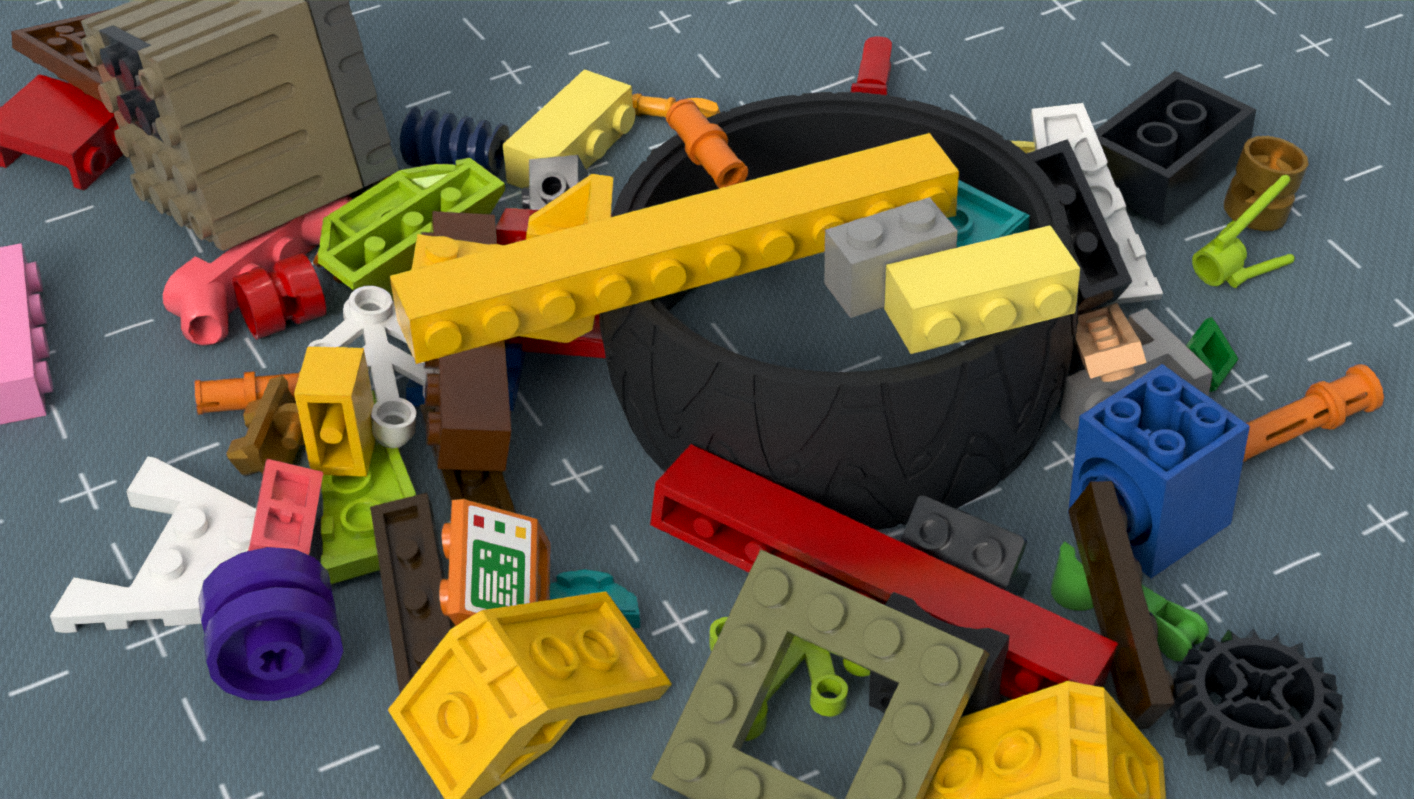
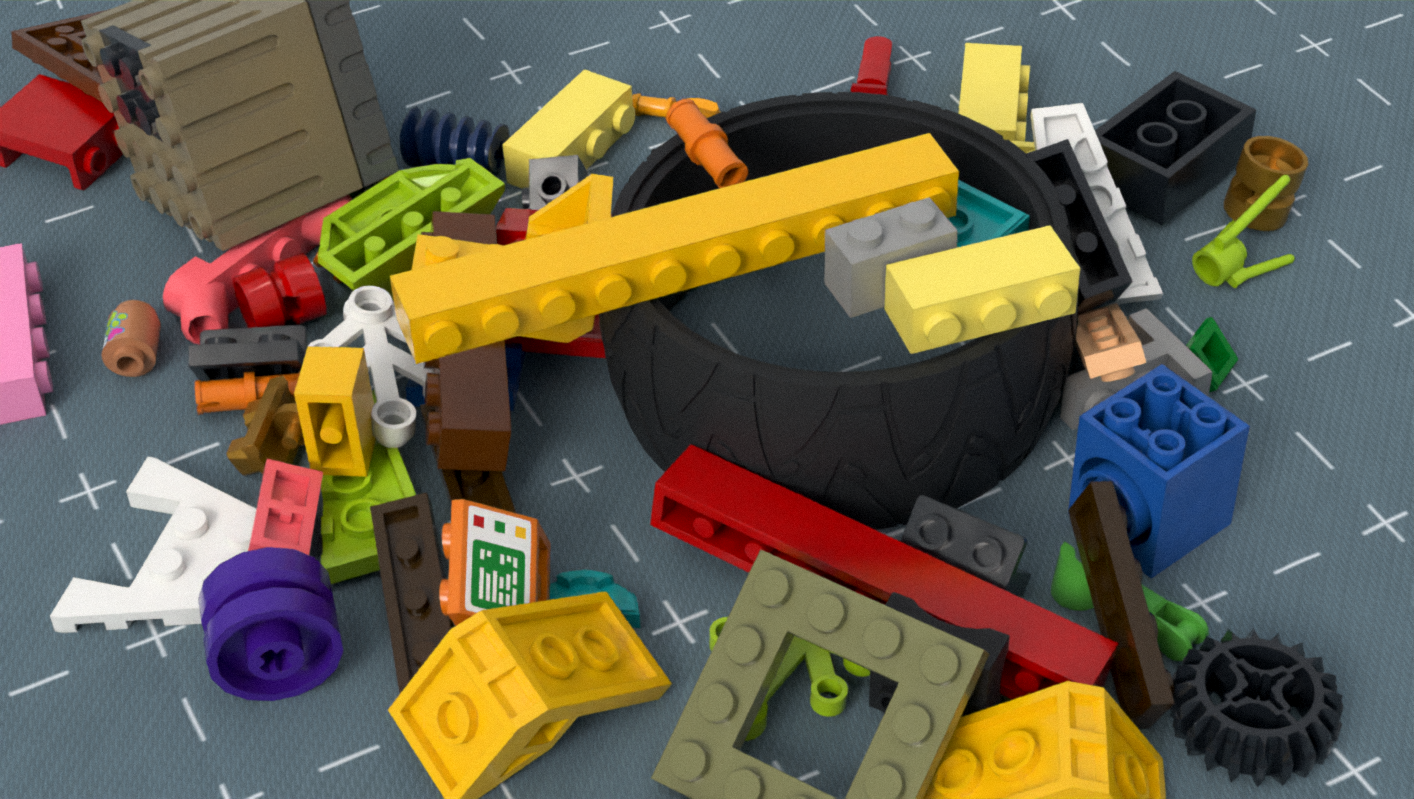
orange pin [1243,364,1384,463] -> none
none -> nougat brick [102,300,161,377]
none -> black bracket [189,325,307,381]
none -> light yellow brick [958,43,1030,141]

